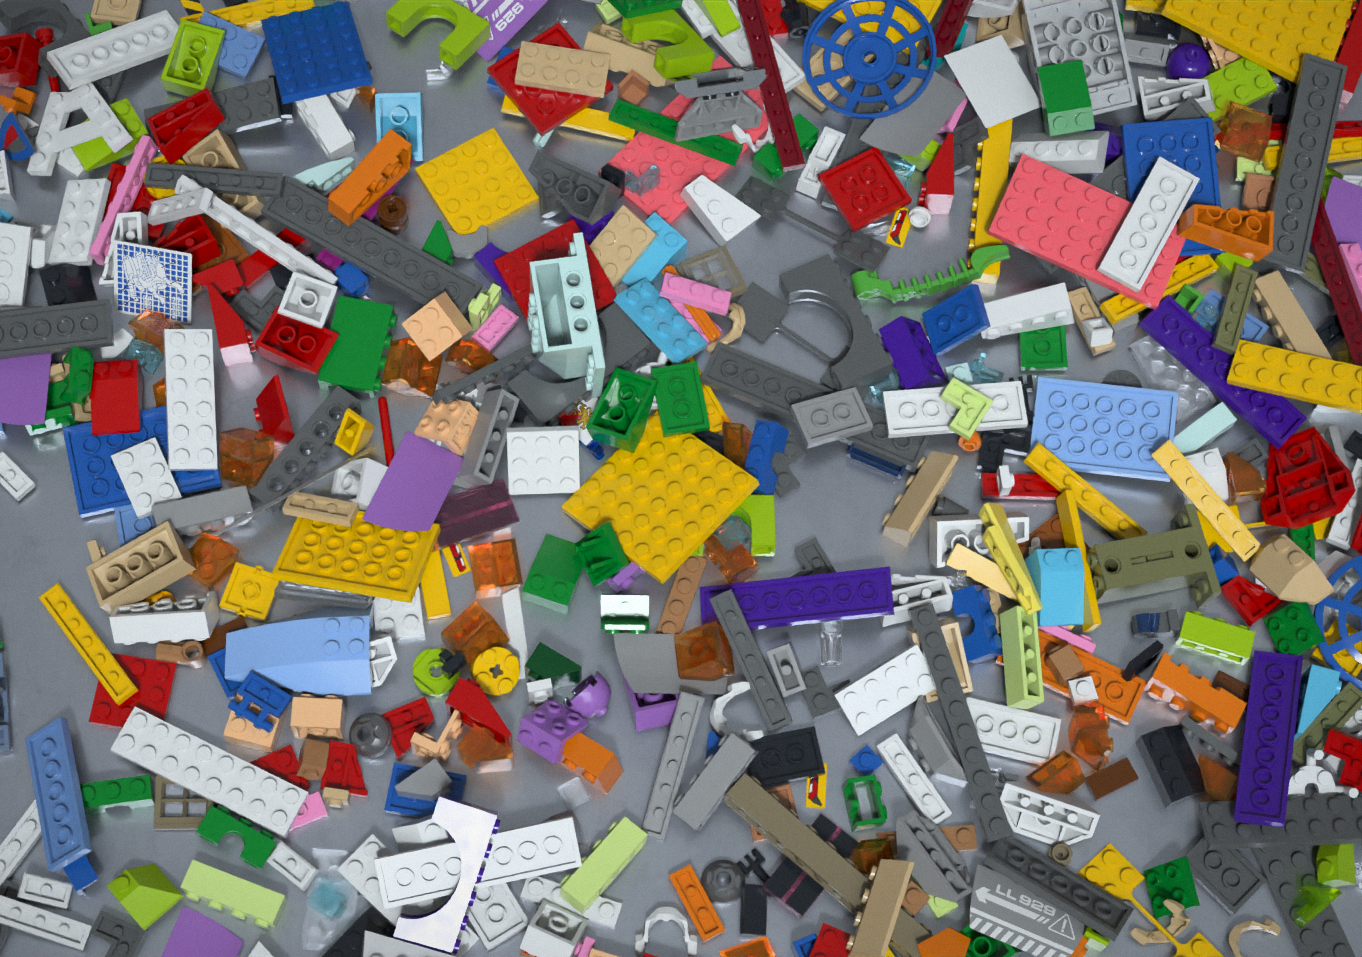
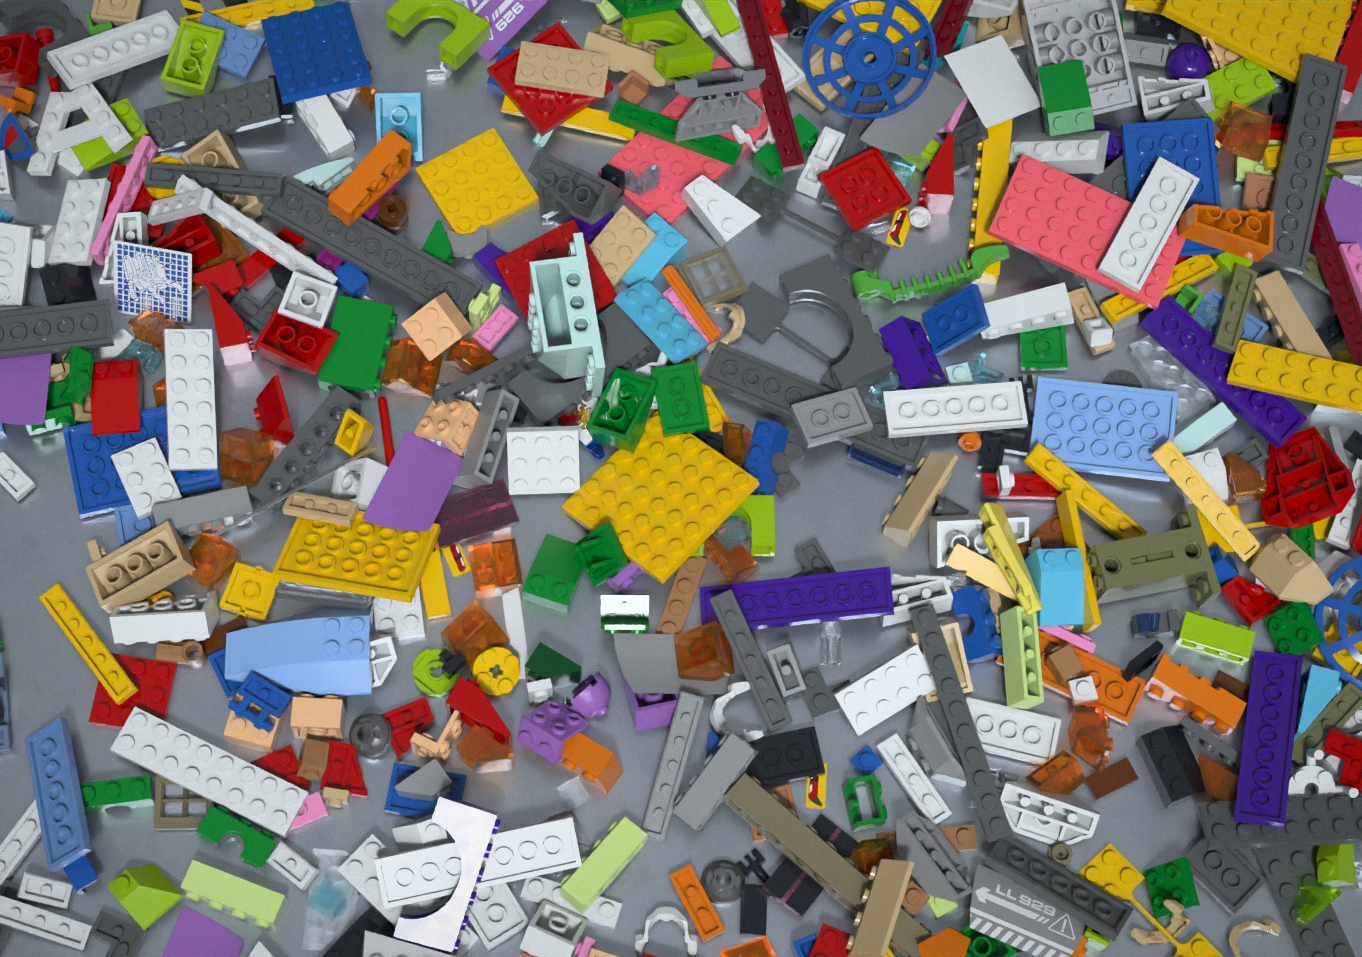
red wedge [147,87,225,165] -> none
bright pink plate [659,273,732,316] -> none
yellowish green plate [940,377,993,441] -> none

